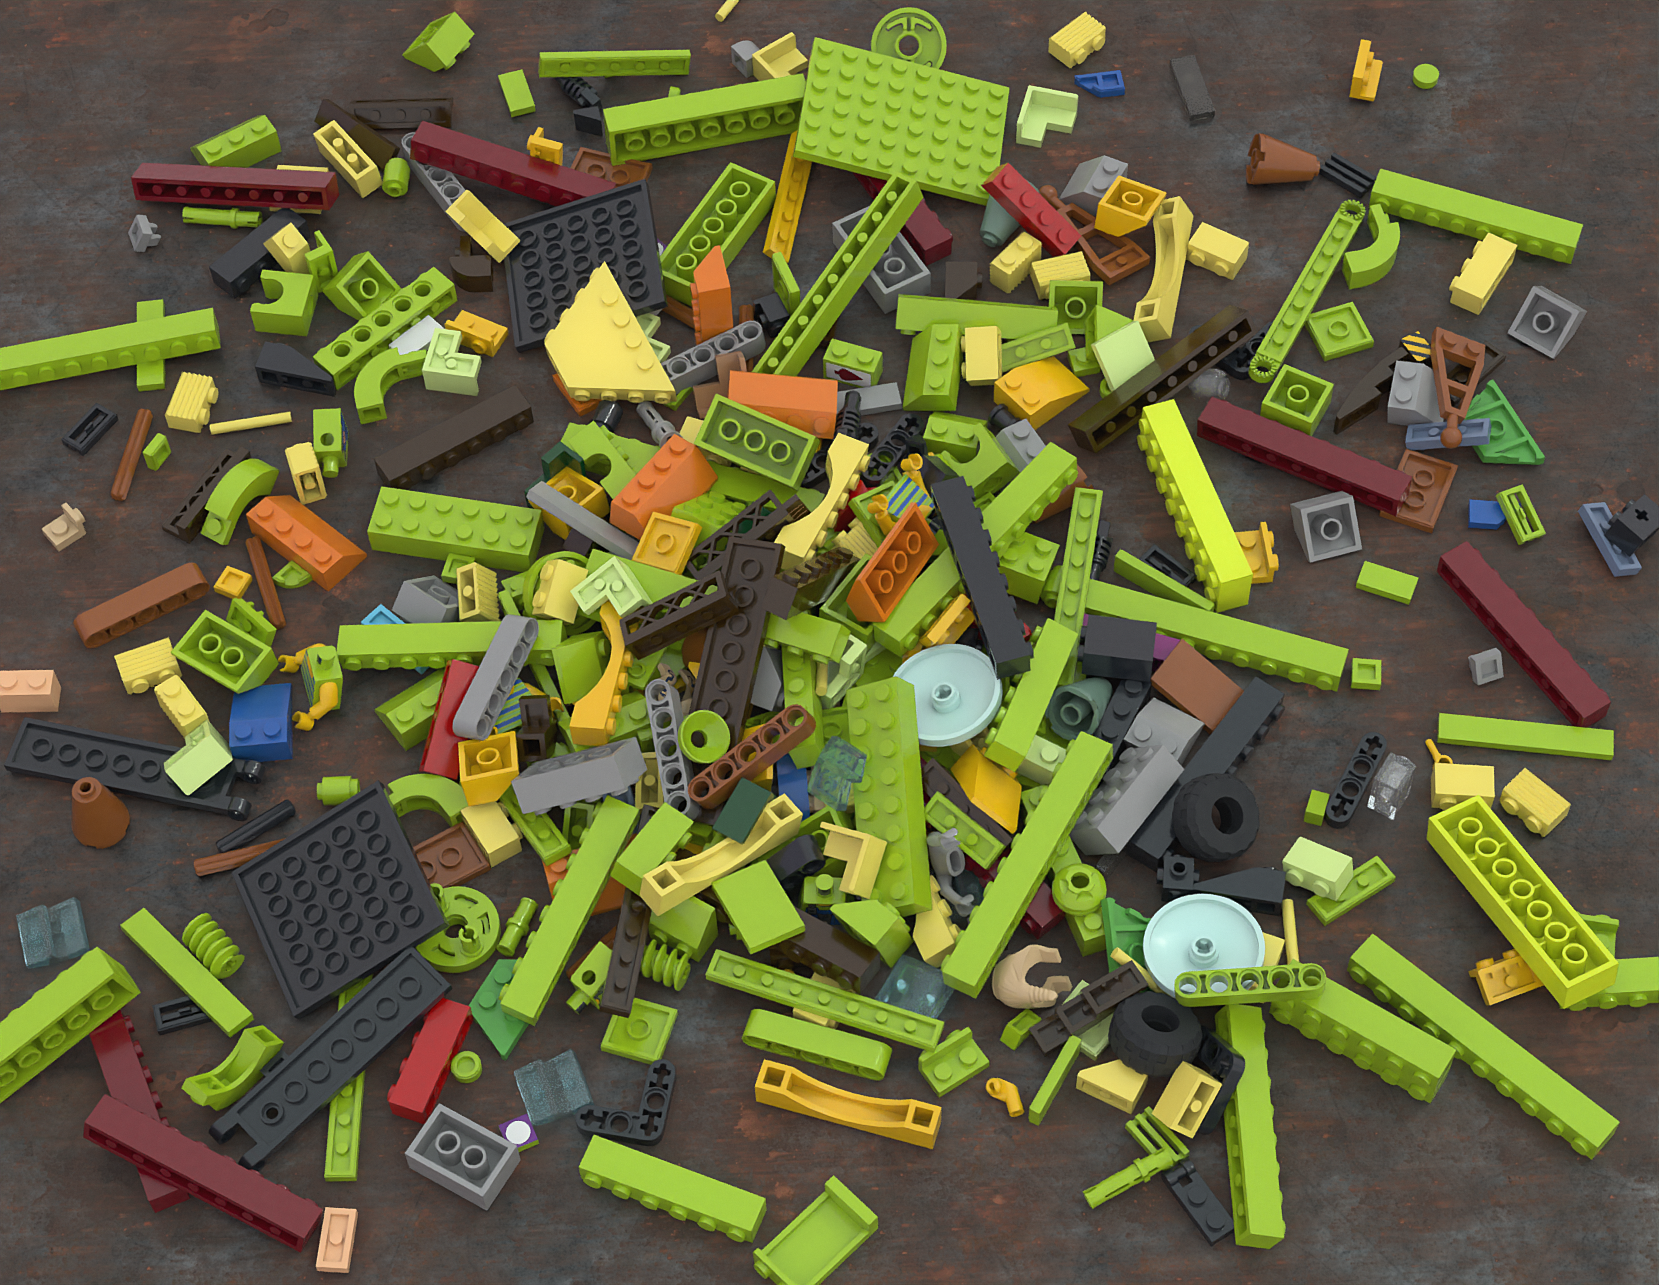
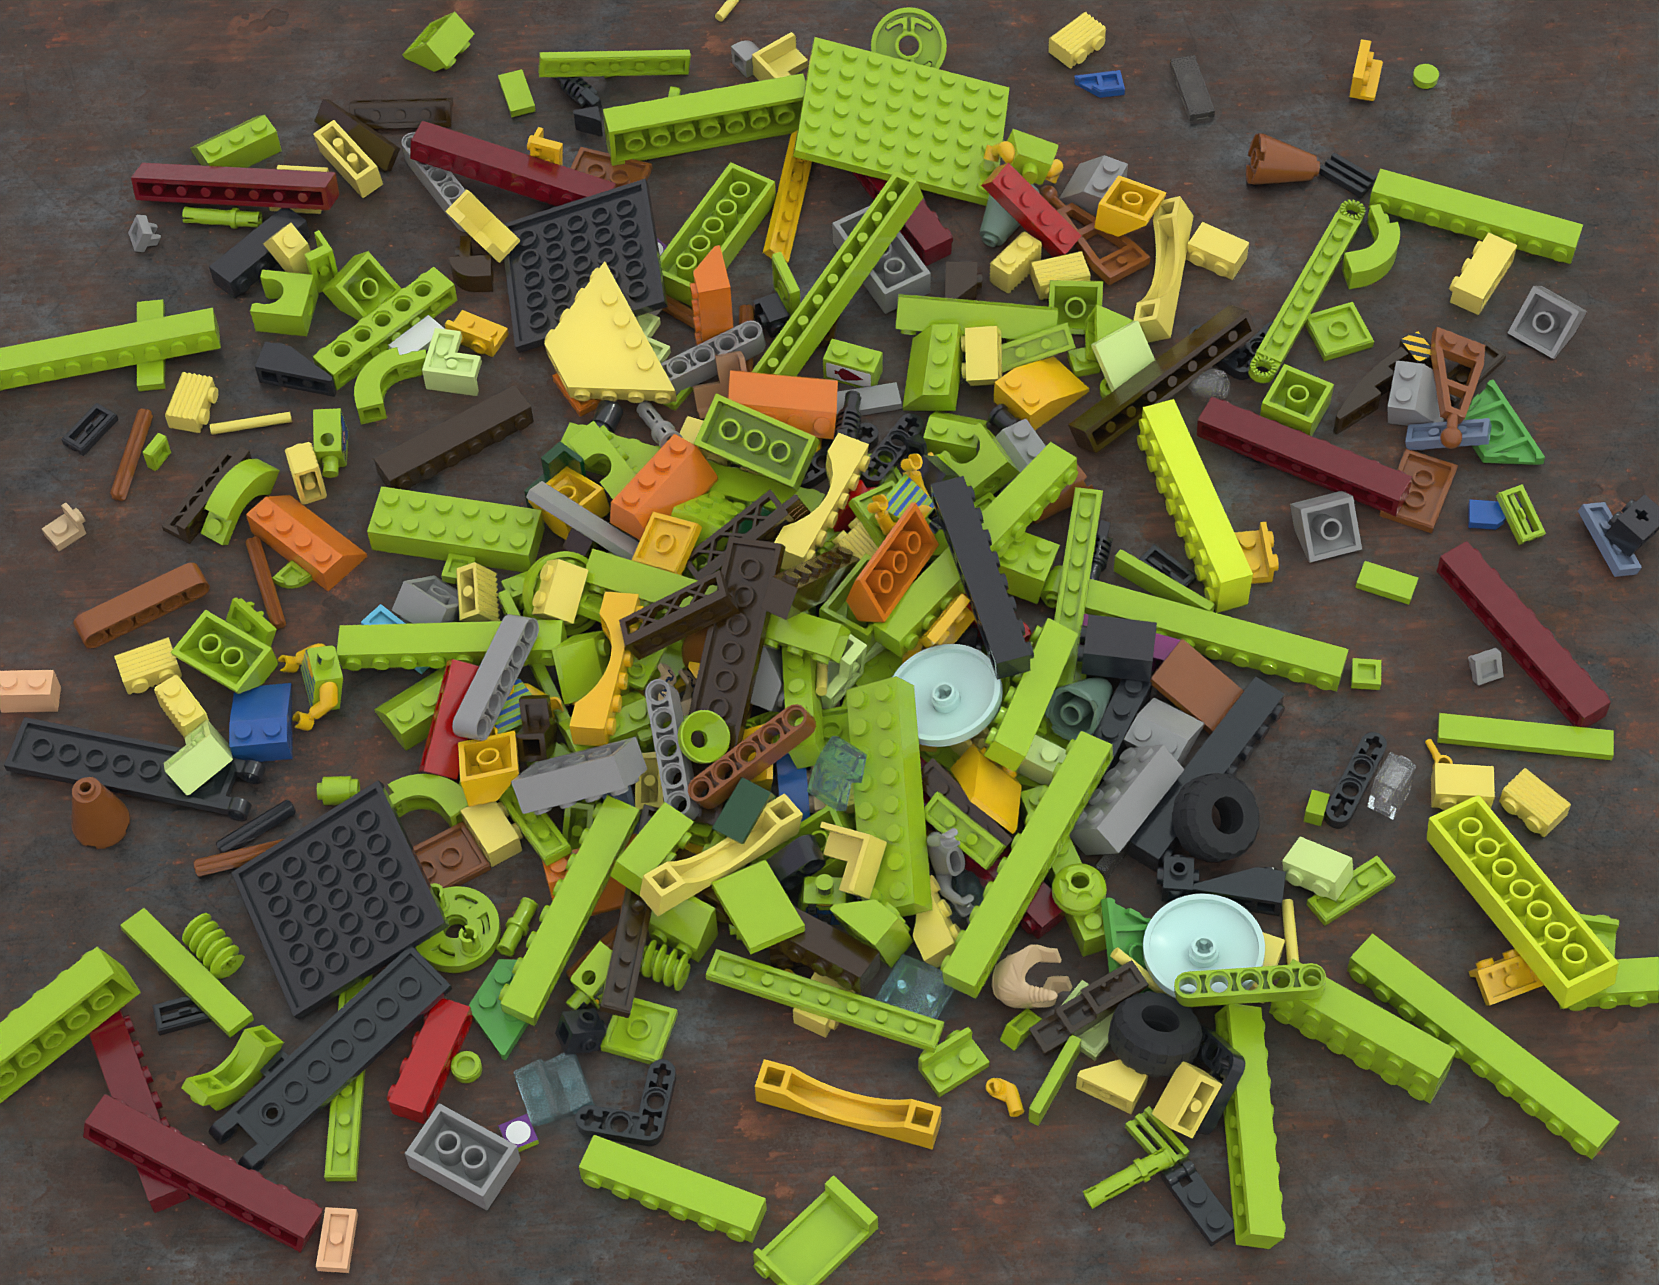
clear light blue slope [16,897,90,968] -> none
yellow tile [214,566,253,599] -> none
lime brick [382,158,410,197] -> none
yellowish green panel [570,556,652,618] -> none
lime beam [742,1009,892,1081] -> none
yellowish green panel [1016,85,1078,148] -> none
none -> black brick [555,1008,606,1055]
none -> lime torso [983,129,1063,185]

